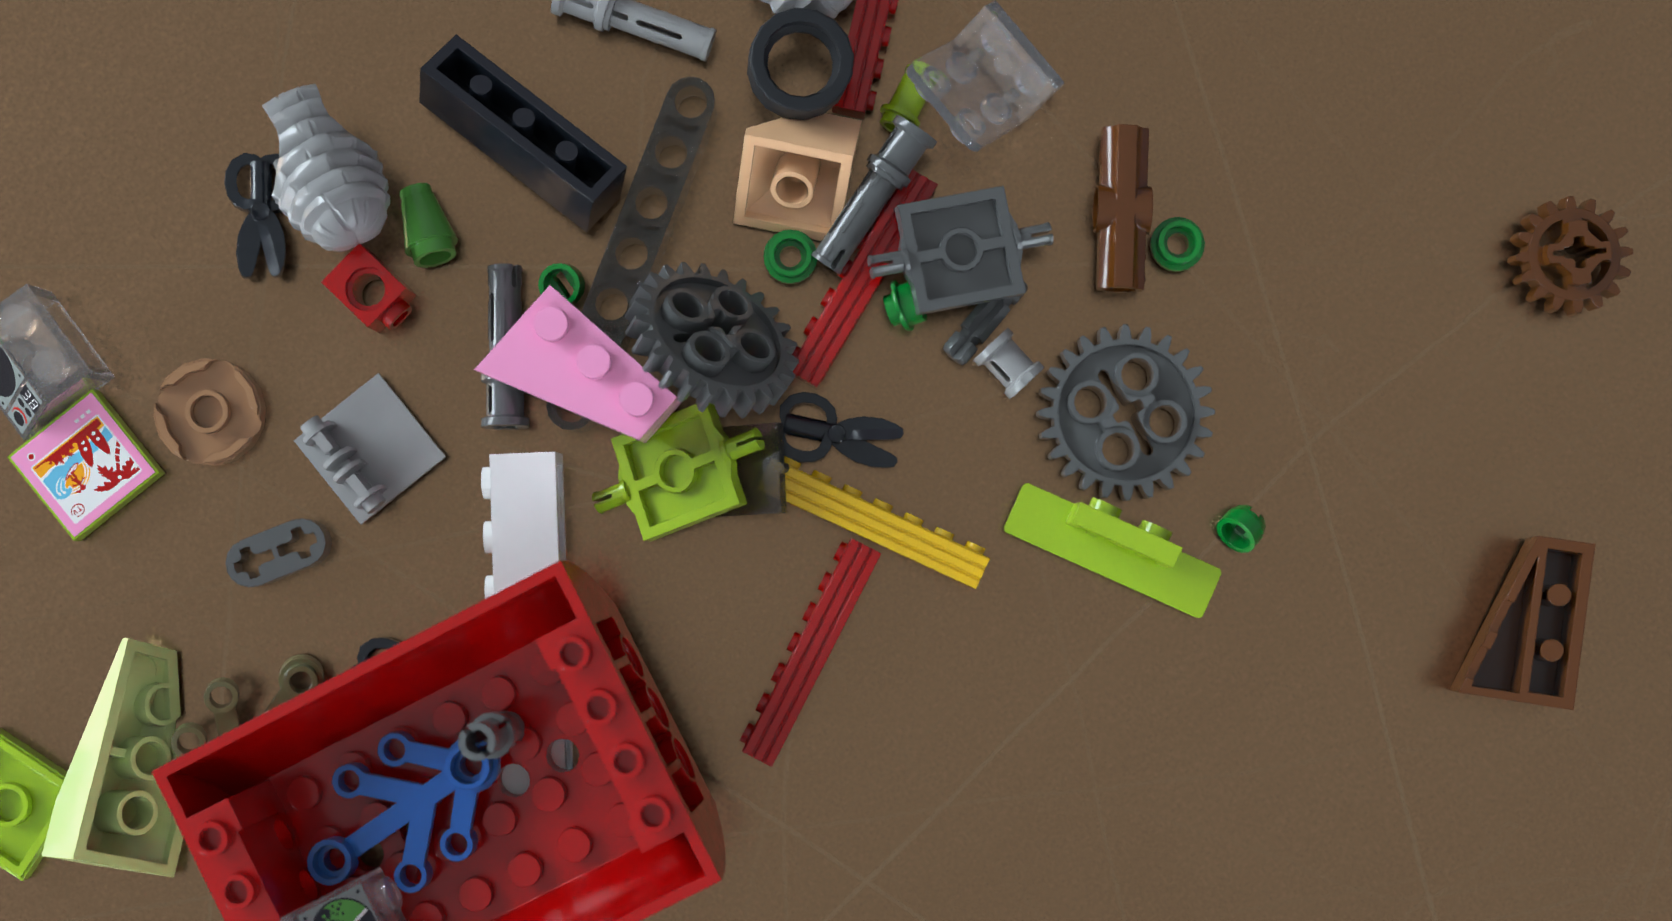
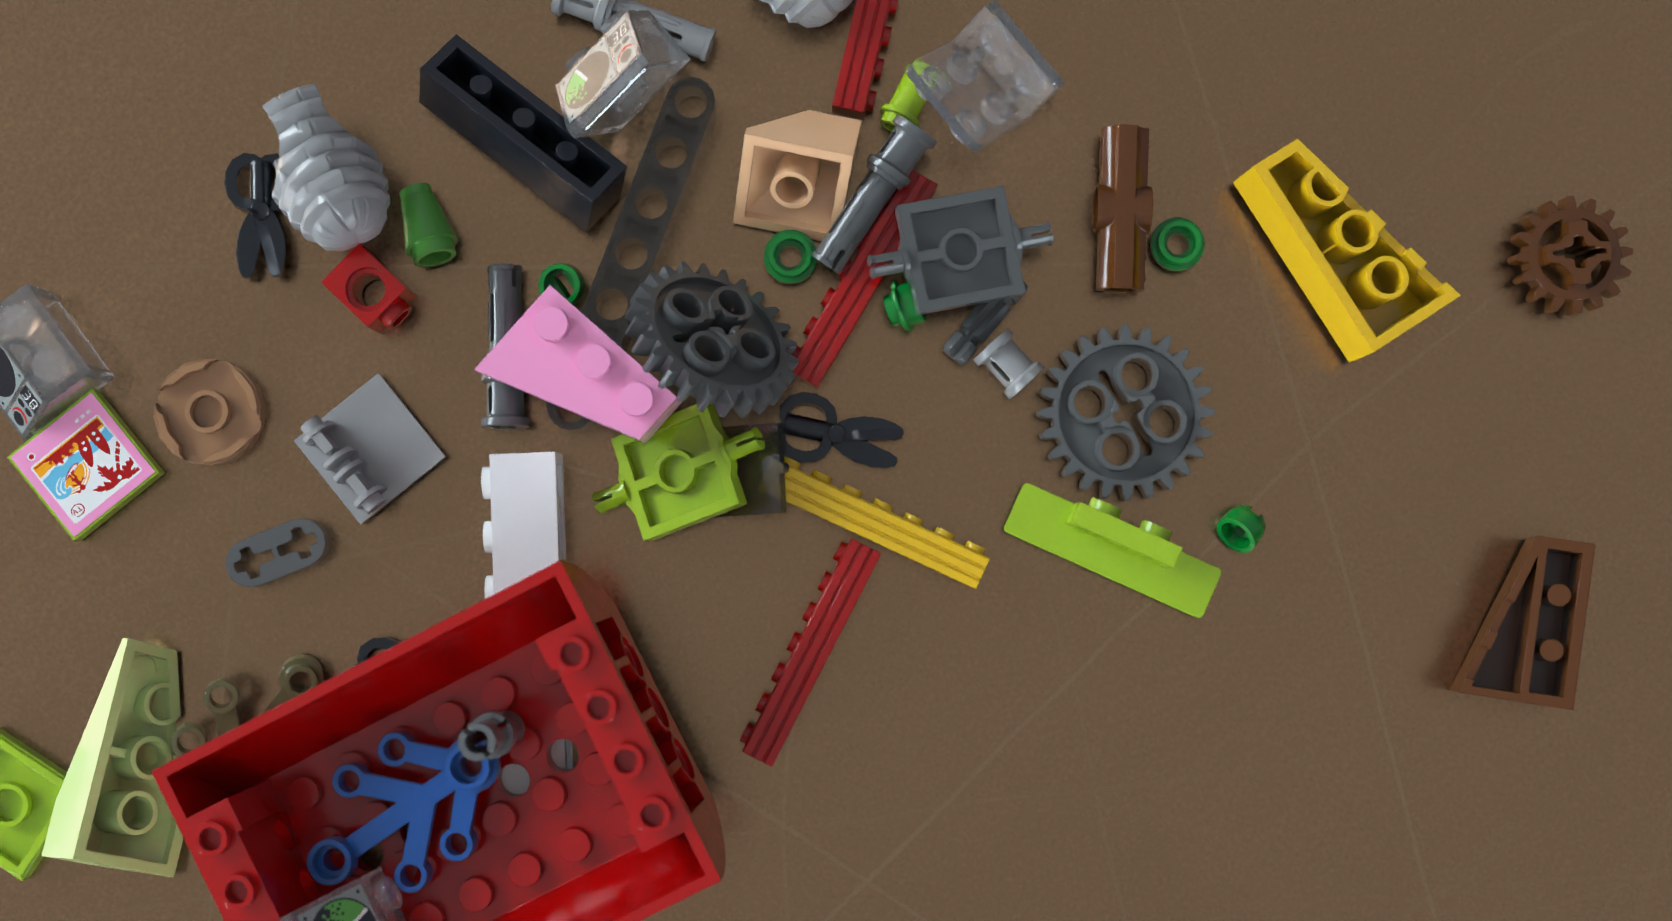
black tyre [747,8,854,120] -> none
none -> clear slope [555,9,690,138]
none -> yellow wedge [1233,138,1461,363]

